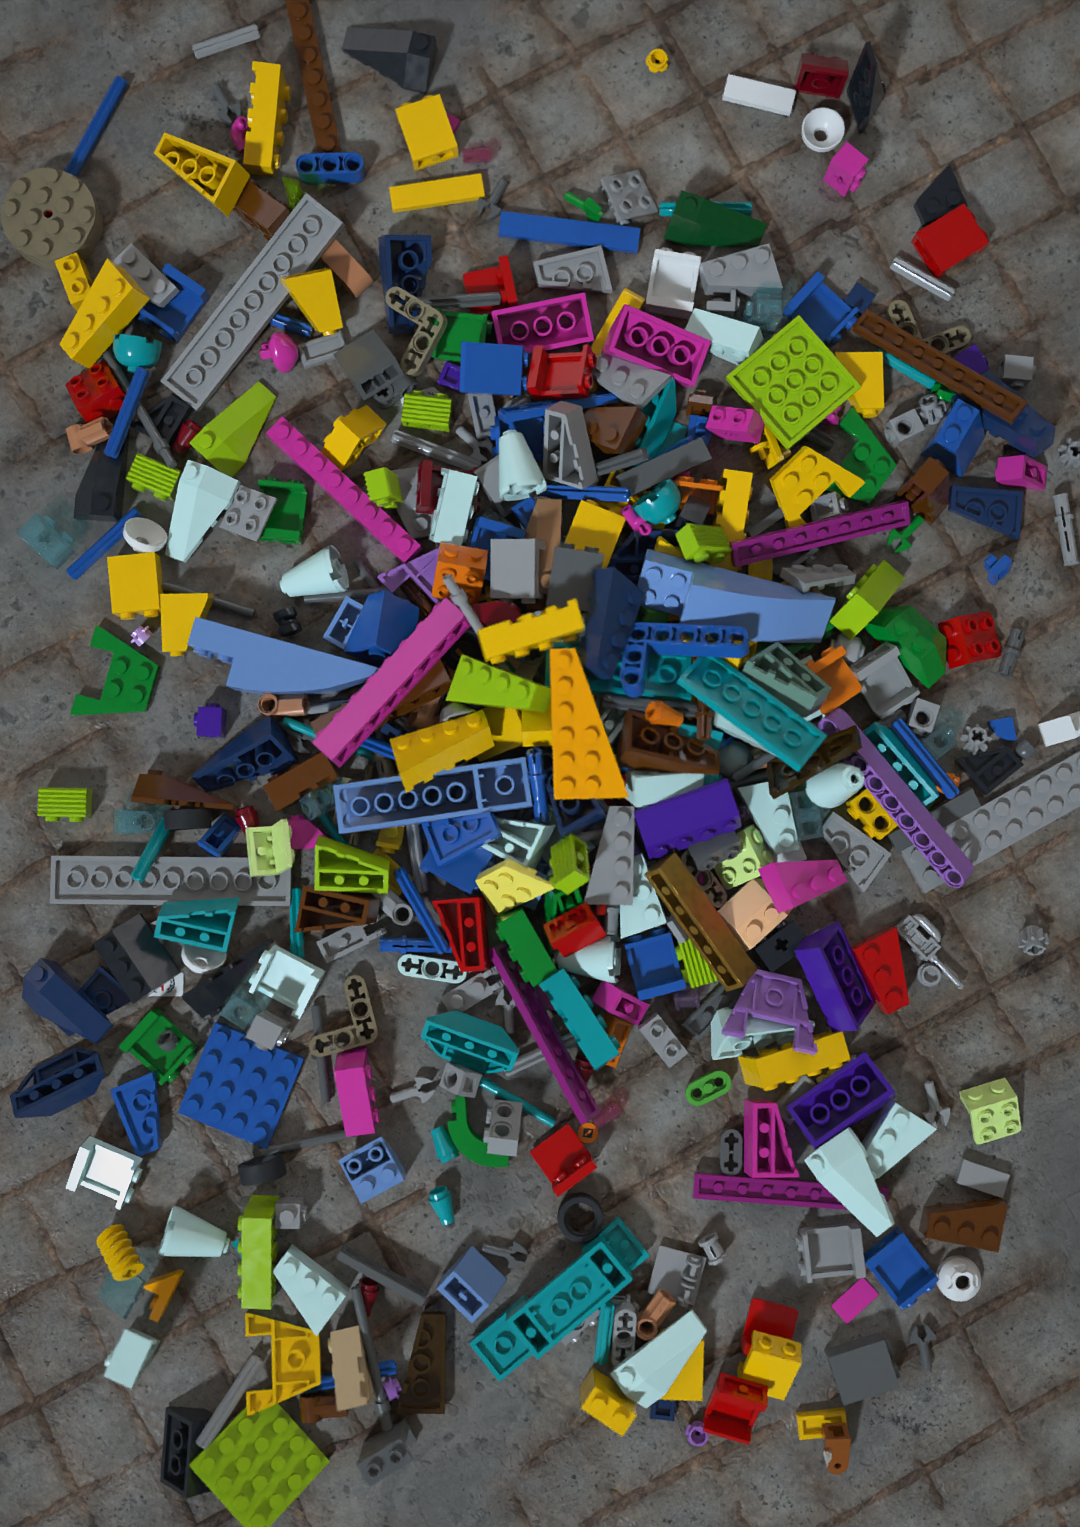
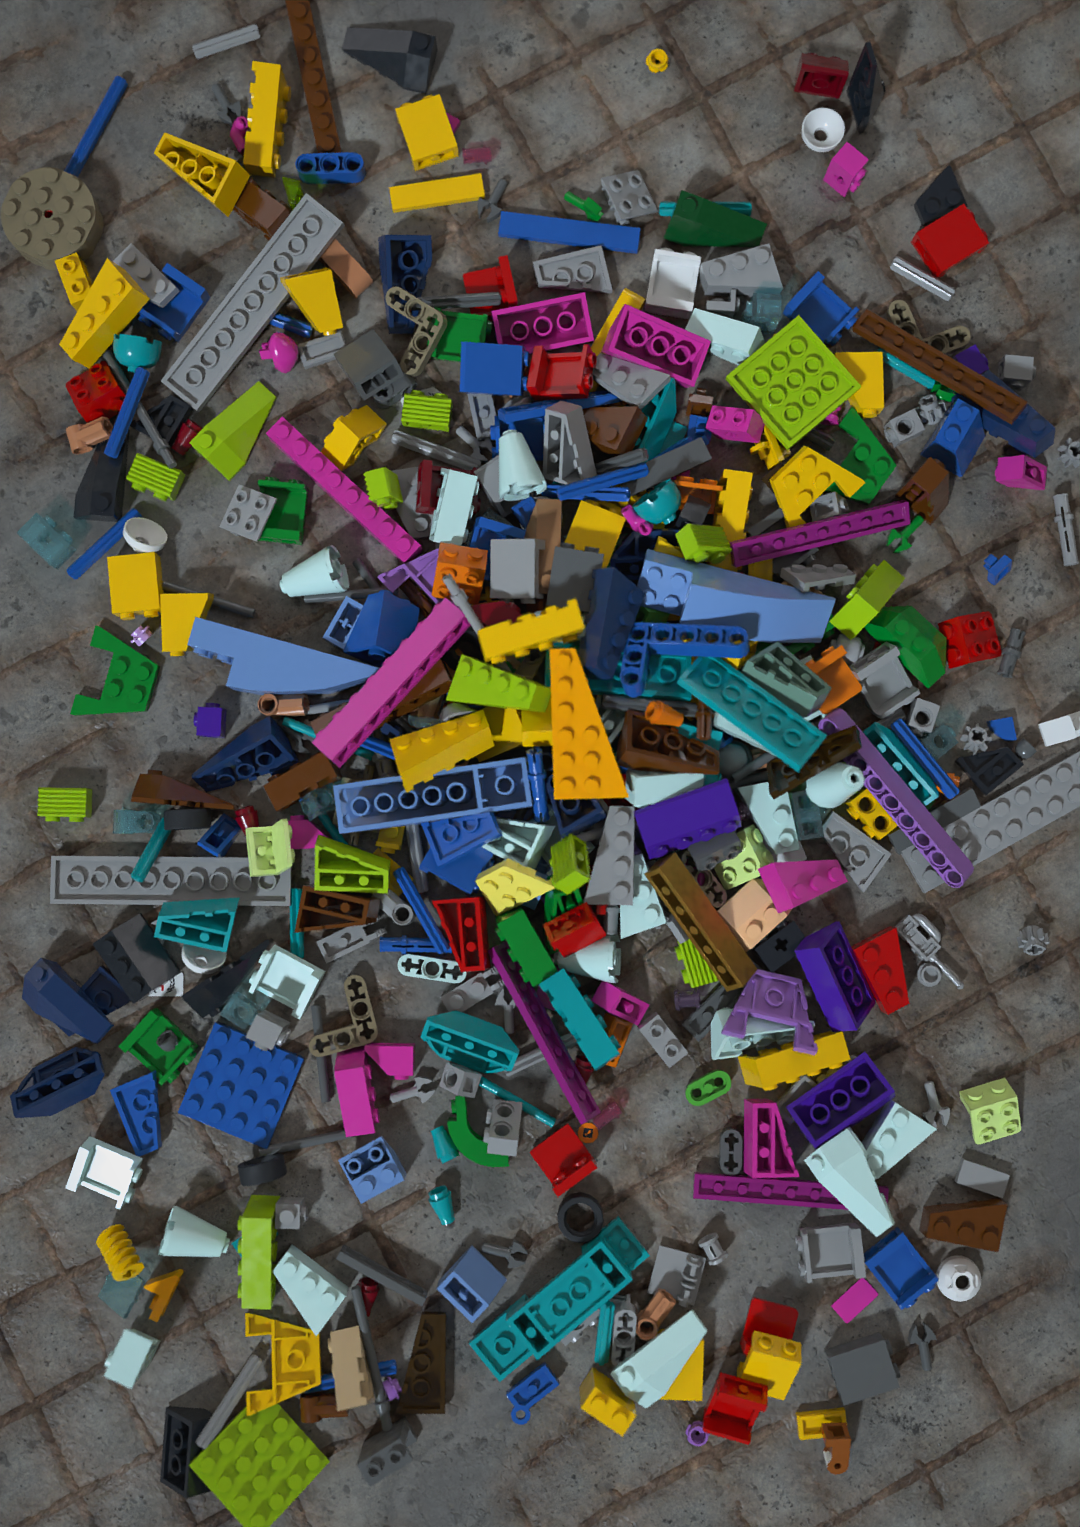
light aqua wedge [165,460,240,563] -> none
black wheel [273,607,303,637] -> none
dark purple tile [437,361,460,393] -> none
blue panel [623,927,686,1001] -> none
dark blue tile [649,1400,676,1421] -> none
white tile [722,74,796,116] -> none
dark blue tile [844,282,876,316] -> none
dark blue wing [948,485,1023,540] -> none
none -> dark pink slope [365,1043,415,1080]
none -> clear light blue tile [408,715,440,728]
none -> blue hinge [506,1362,560,1425]
none -> blue axle [556,462,649,501]

